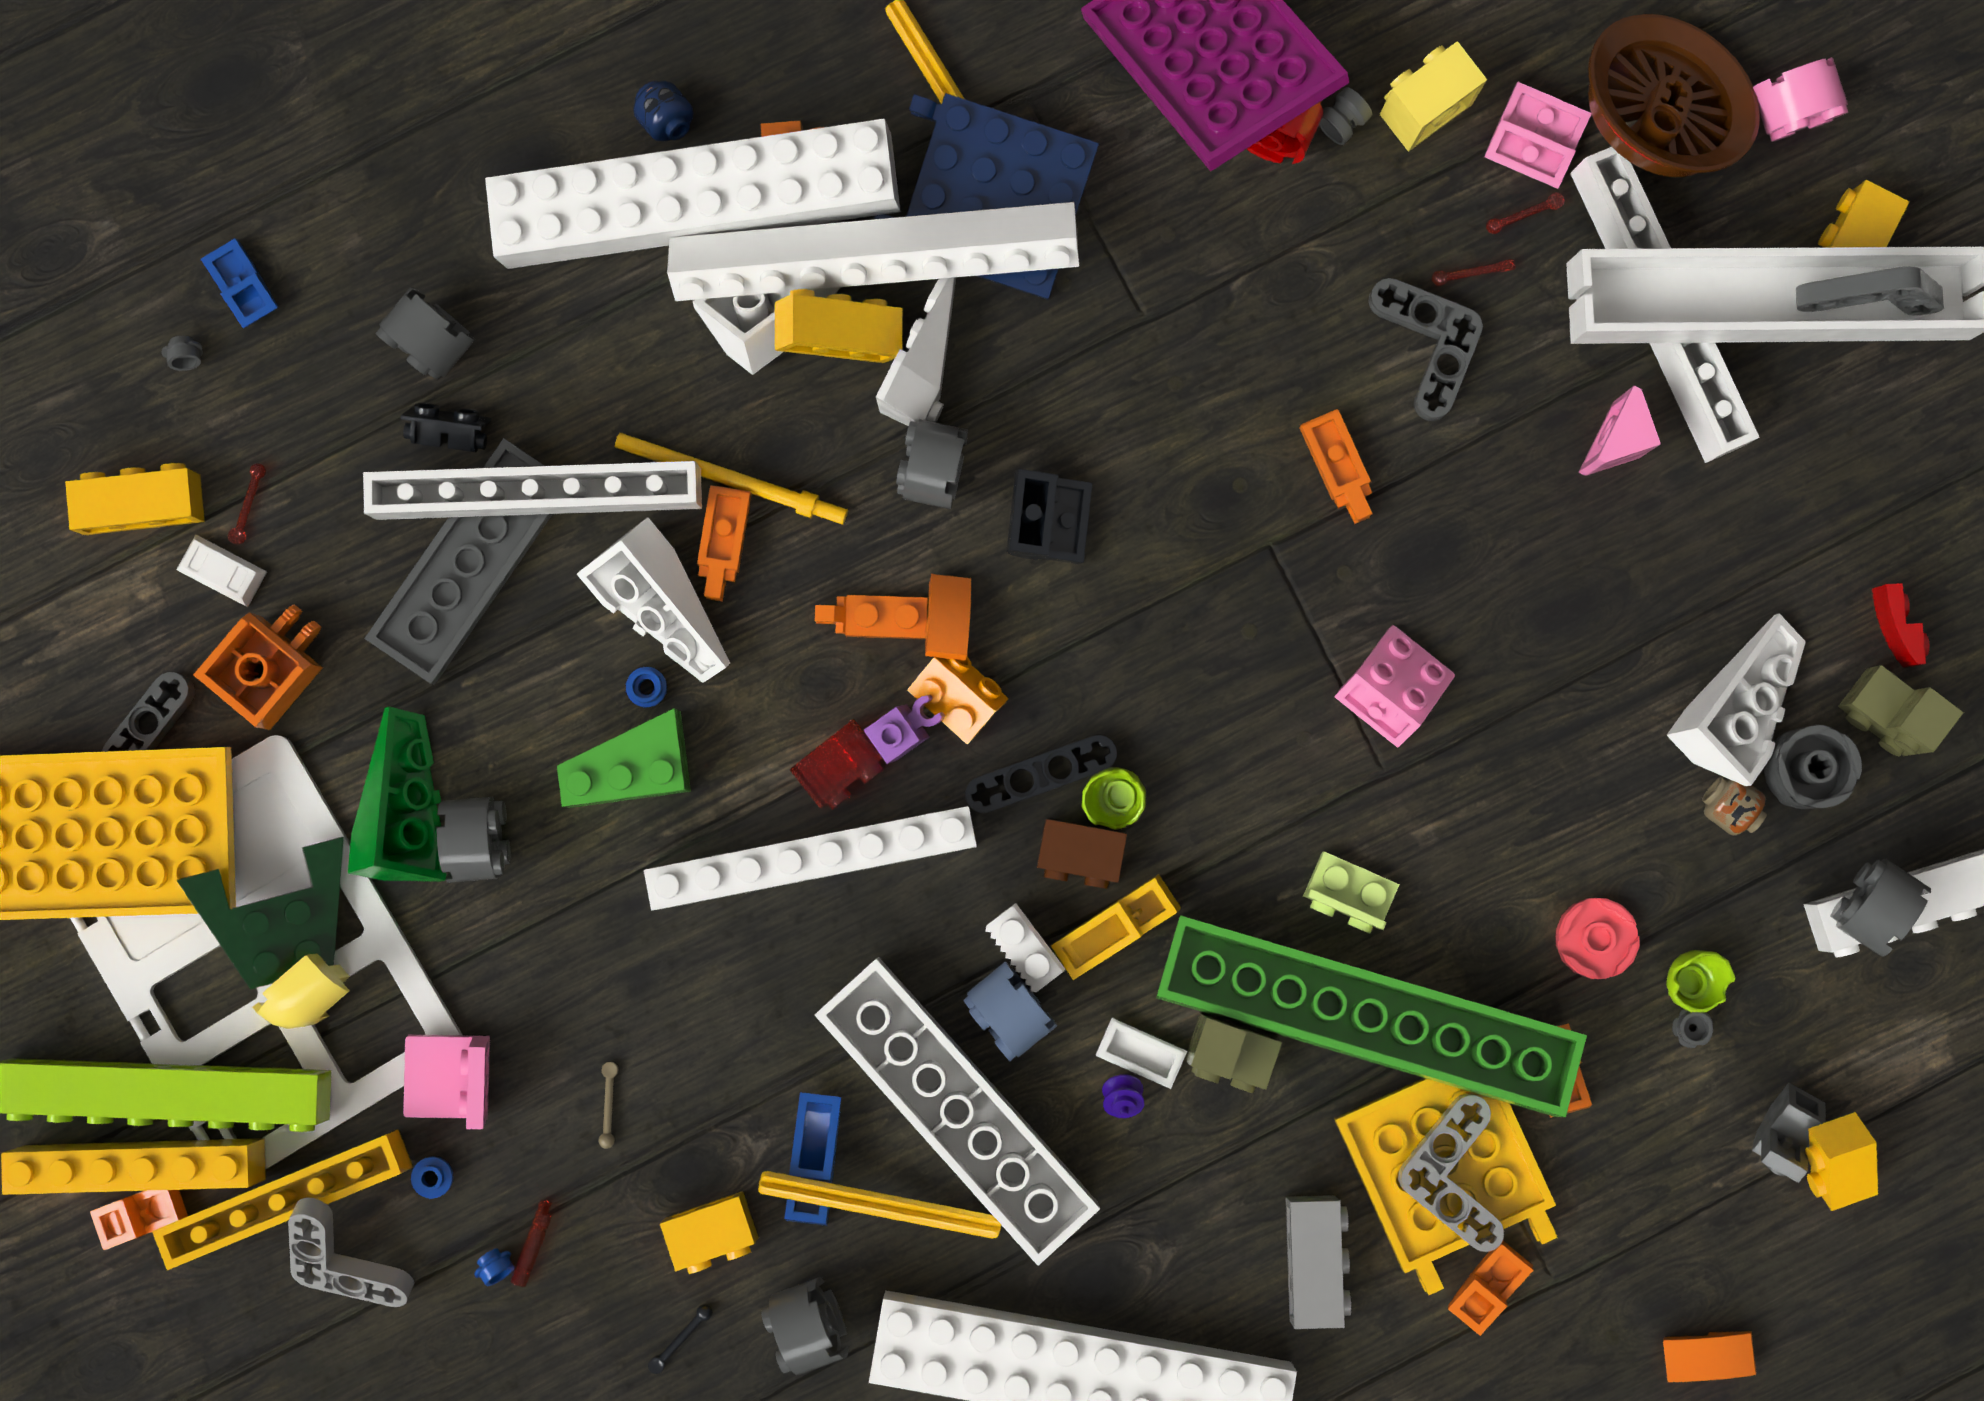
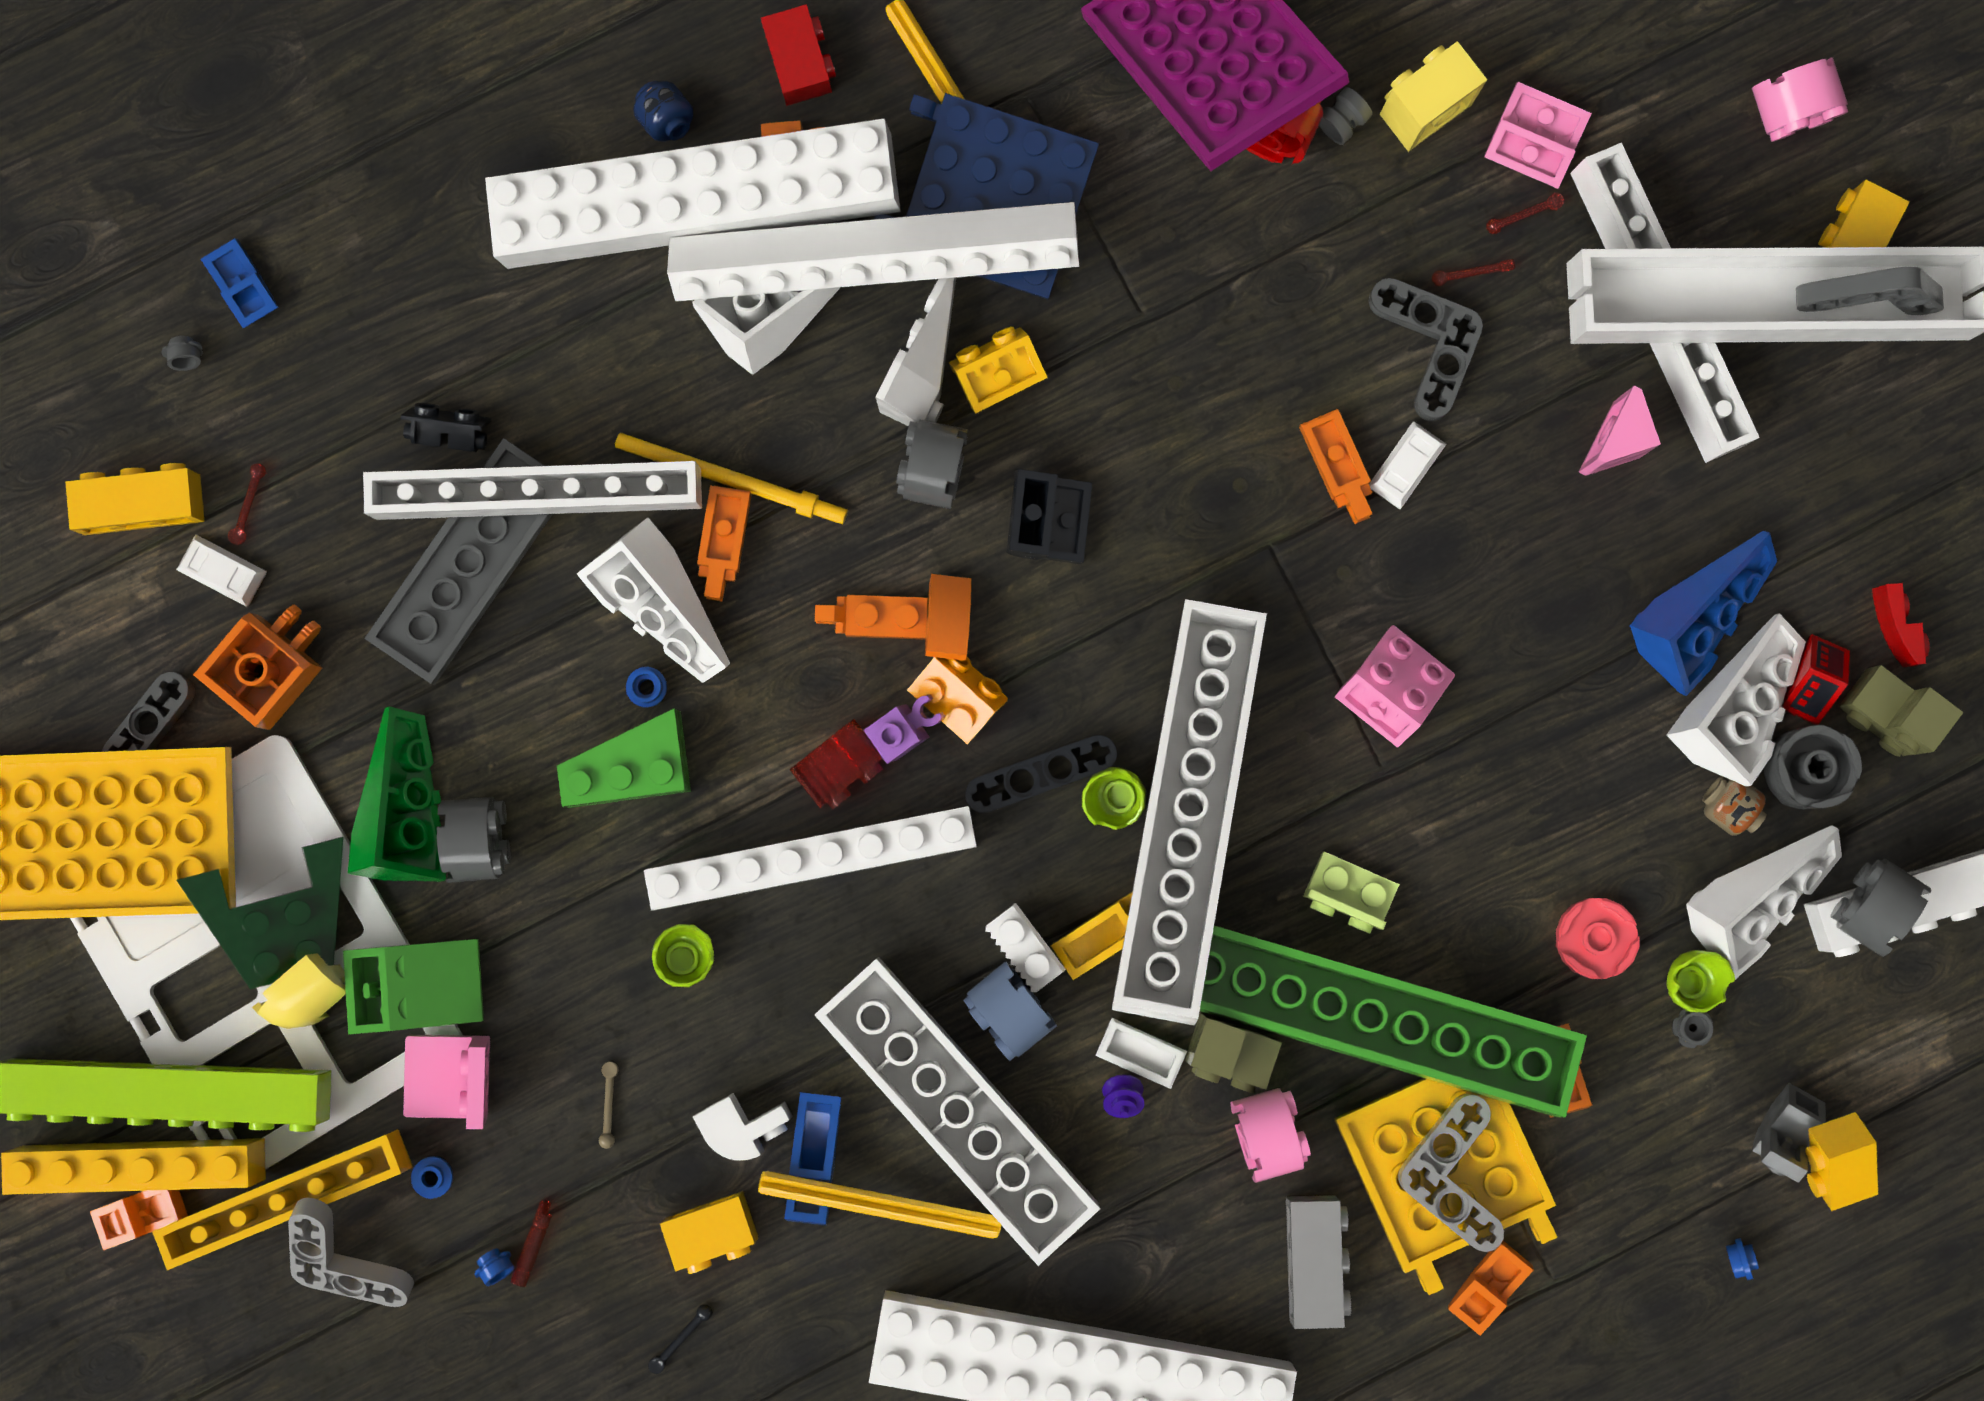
dark grey brick [376,287,476,380] -> none
dark grey brick [761,1277,849,1375] -> none
yellow brick [775,289,902,363] -> none
reddish brown brick [1037,819,1127,889] -> none
reddish brown piece [1588,14,1760,177] -> none
orange slope [1663,1331,1757,1382] -> none
none -> bright green slope [343,939,484,1035]
none -> lime hair [651,924,714,987]
none -> white brick [693,1093,792,1160]
none -> red brick [761,4,836,106]
none -> yellow bracket [949,327,1047,414]
none -> white brick [1112,599,1267,1025]
none -> bright pink brick [1231,1088,1311,1183]
none -> white tile [1369,421,1446,509]
none -> blue wedge [1630,531,1777,696]
none -> white wedge [1686,825,1842,980]
none -> blue plate [1726,1238,1759,1280]
none -> red slope [1782,634,1850,725]

